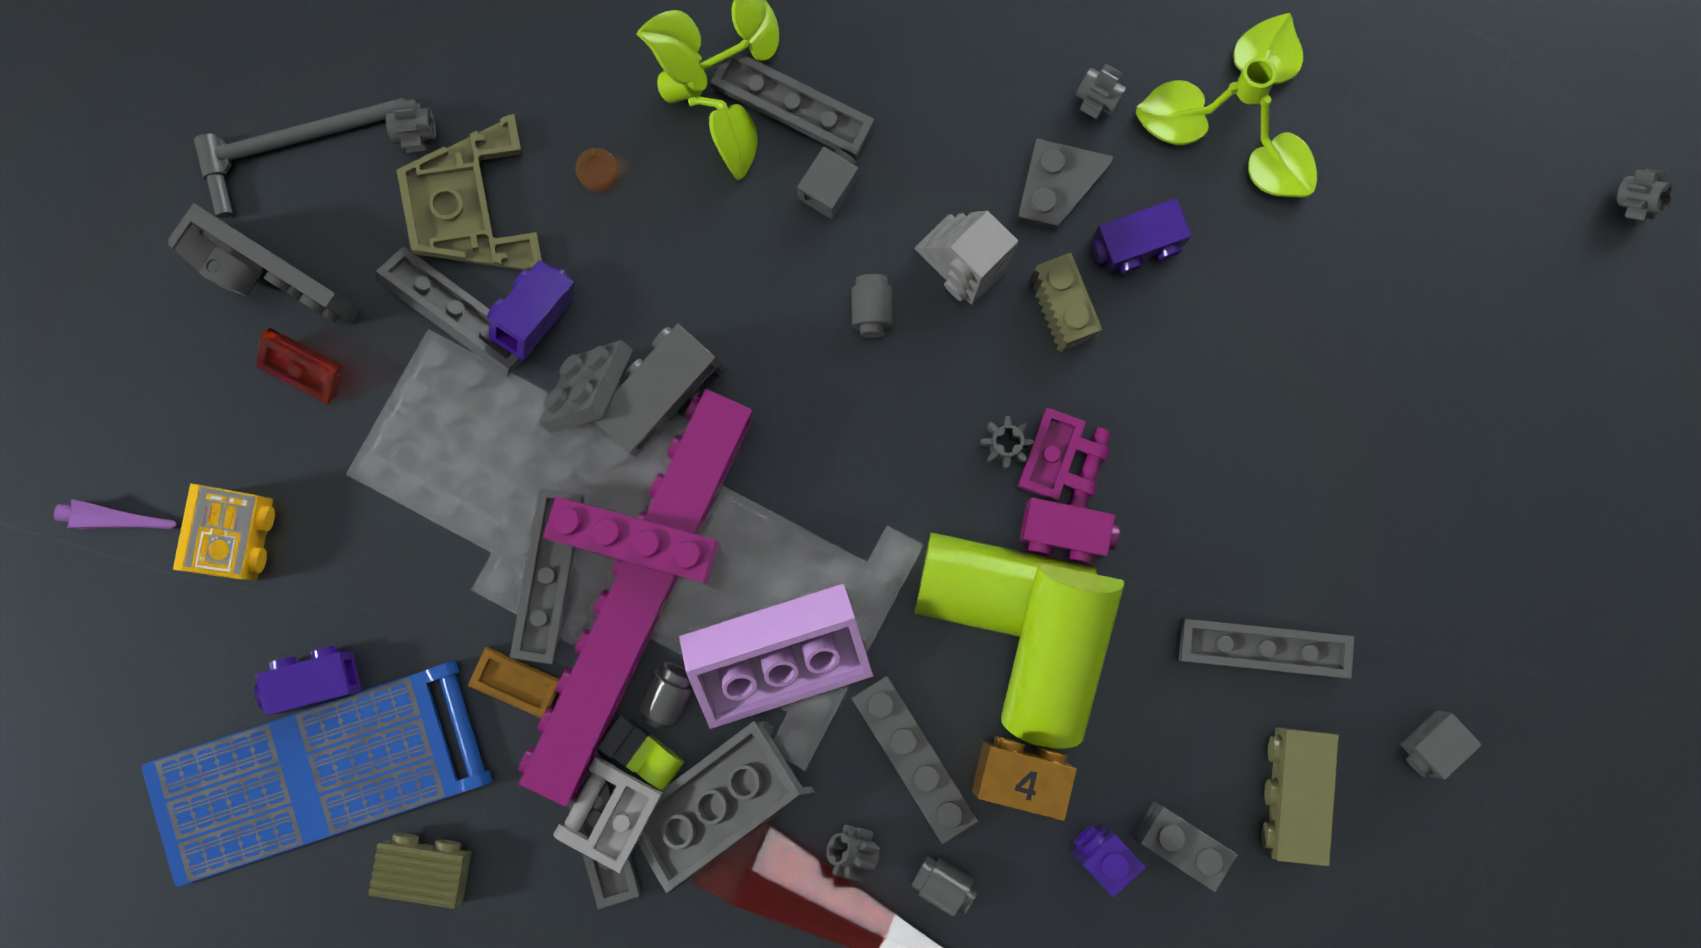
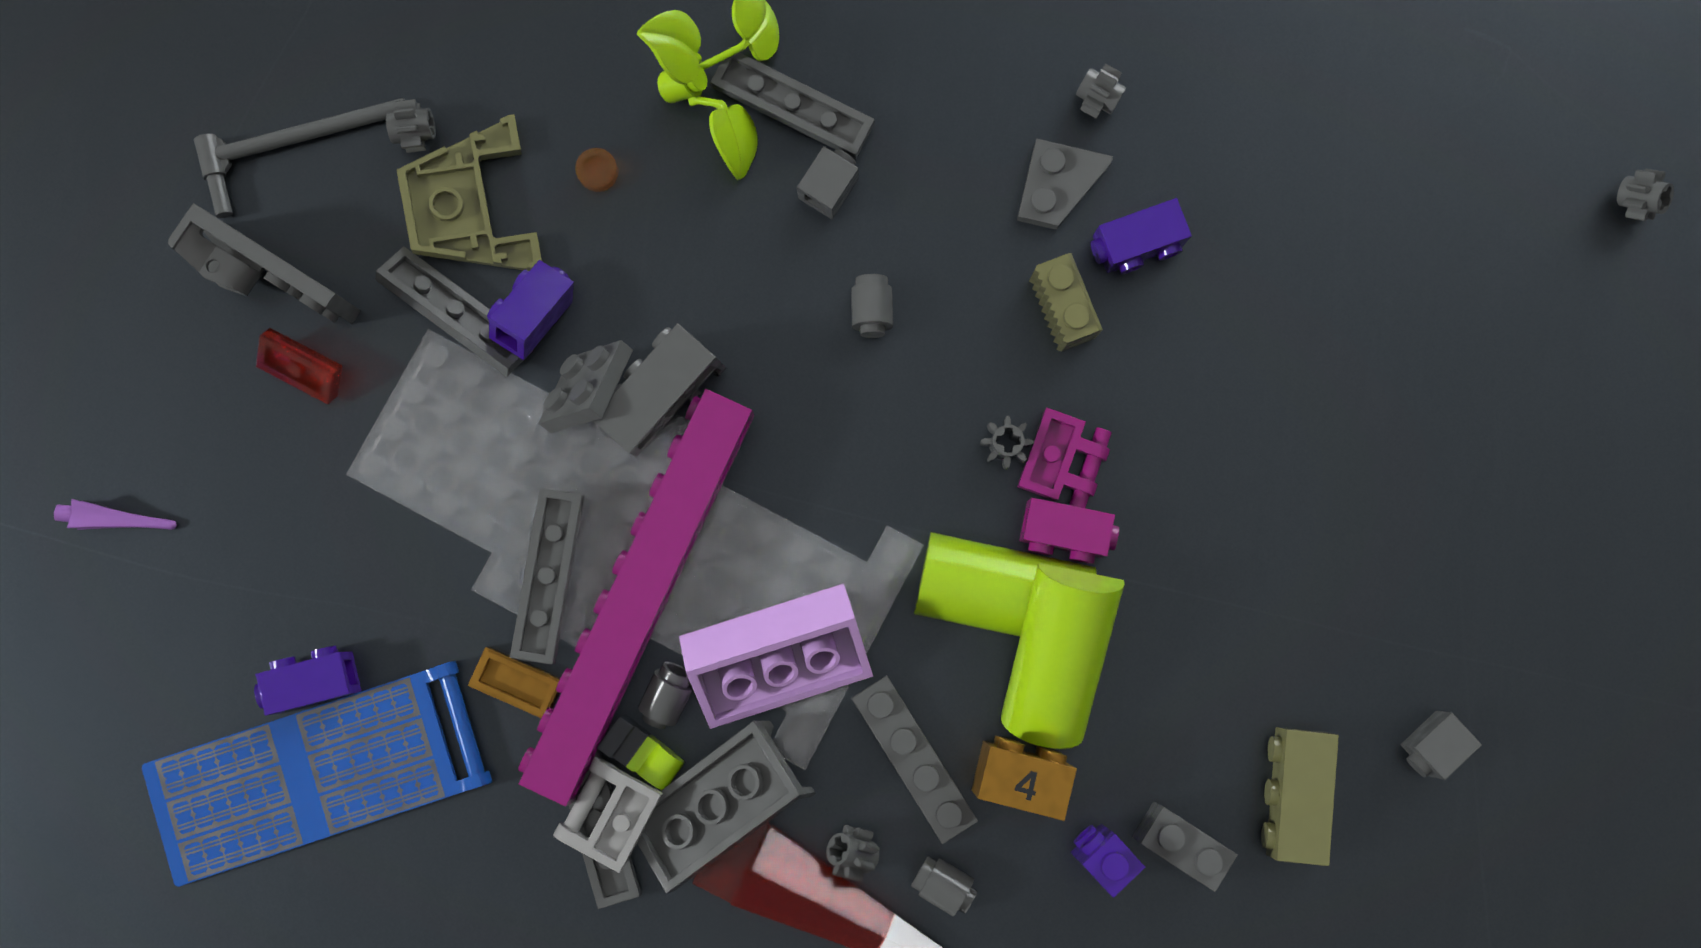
yellow slope [173,483,275,581] -> none
olive brick [369,833,472,909] -> none
magenta plate [543,496,720,584] -> none
light grey wedge [914,210,1019,305] -> none
lime plant [1136,13,1317,197] -> none
dark grey plate [1178,619,1354,679] -> none

